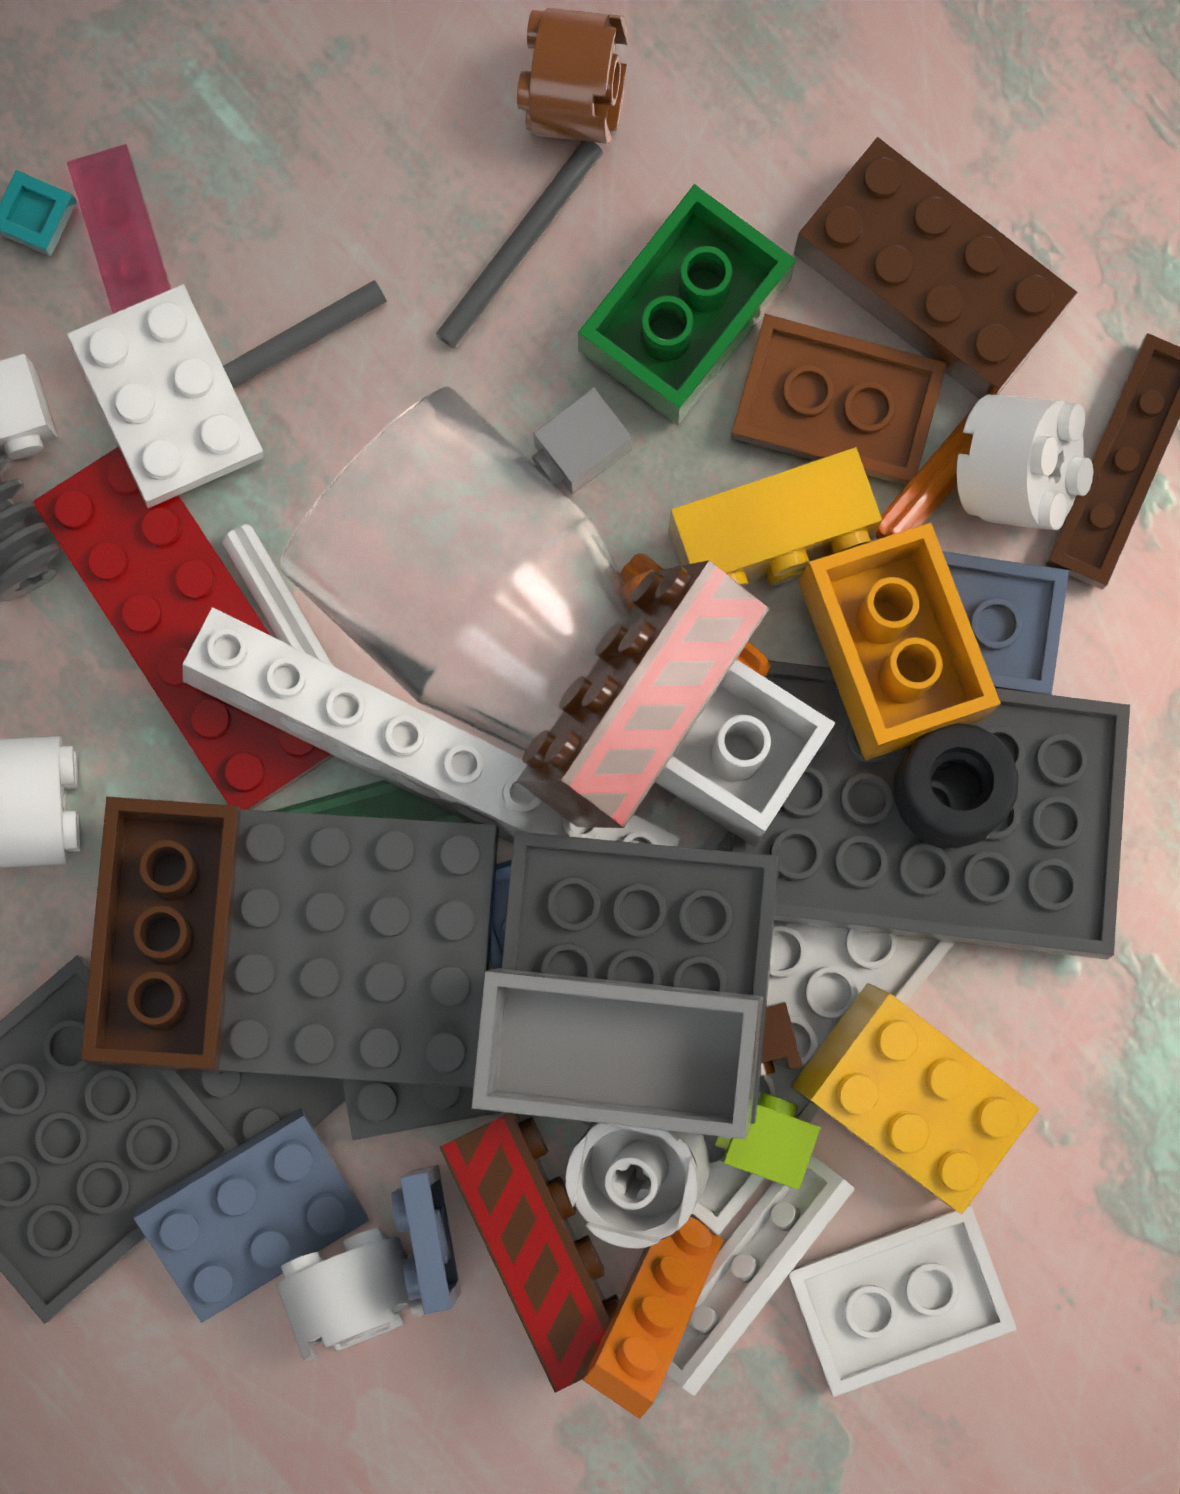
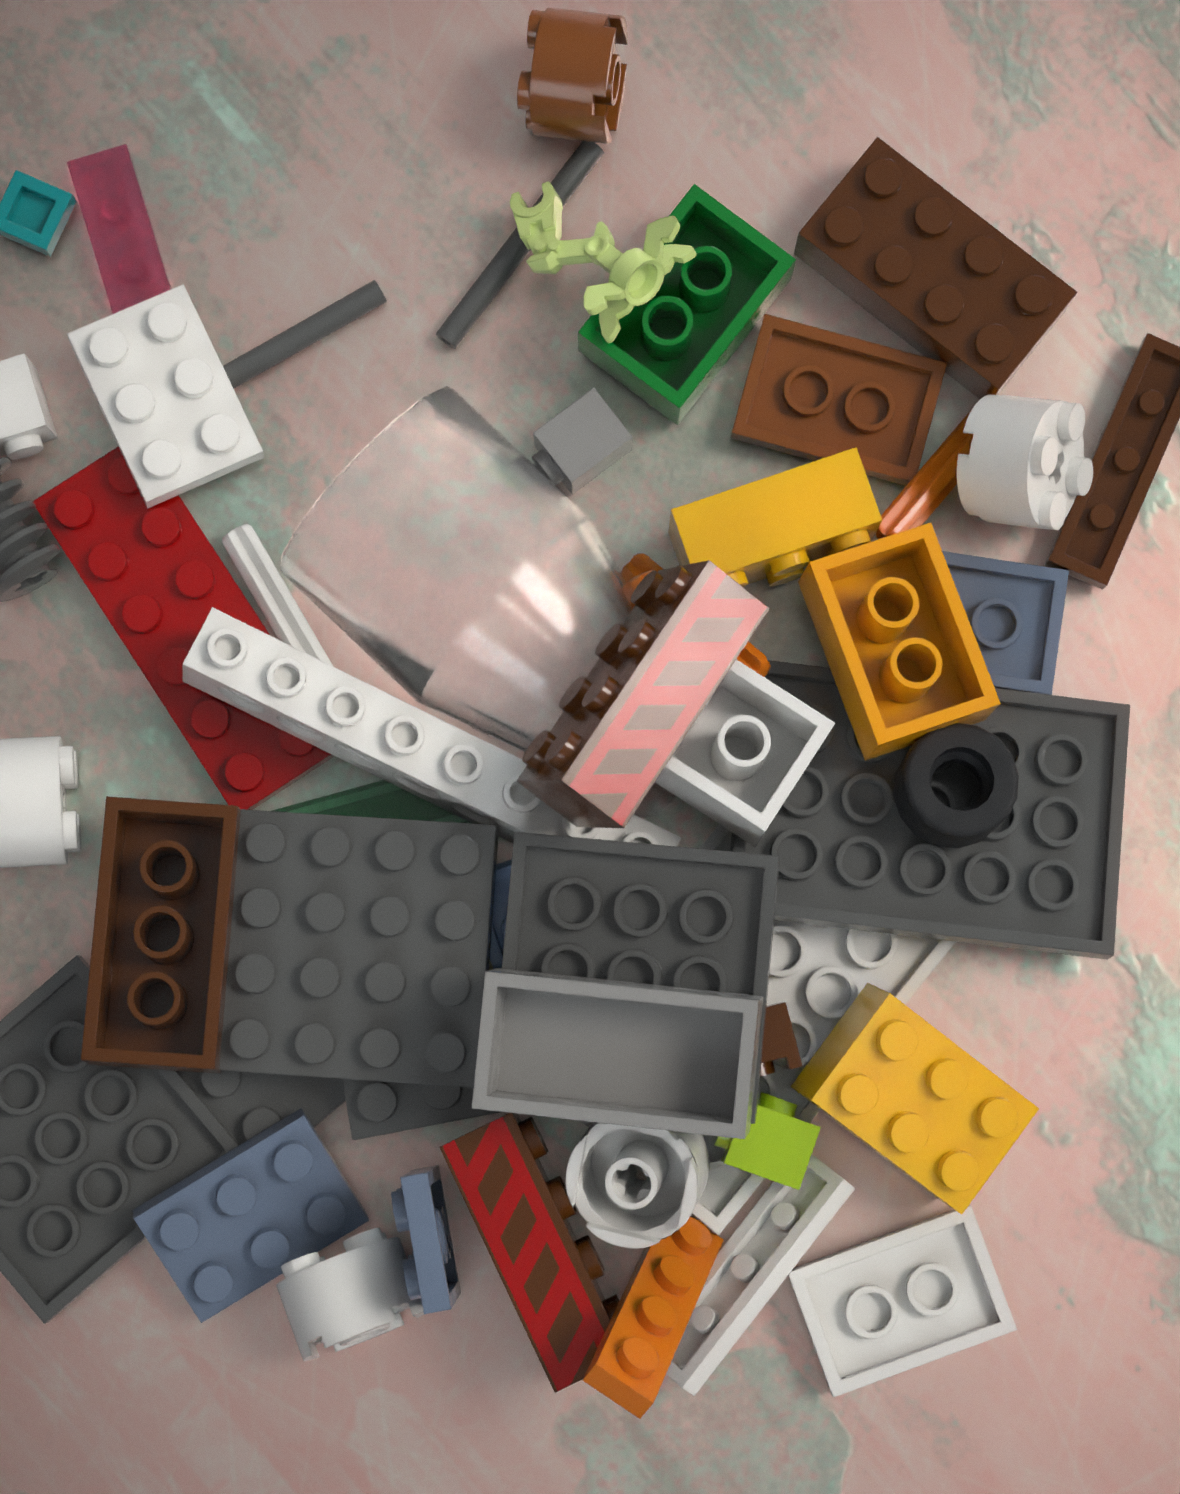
none -> yellowish green piece [510,181,697,343]

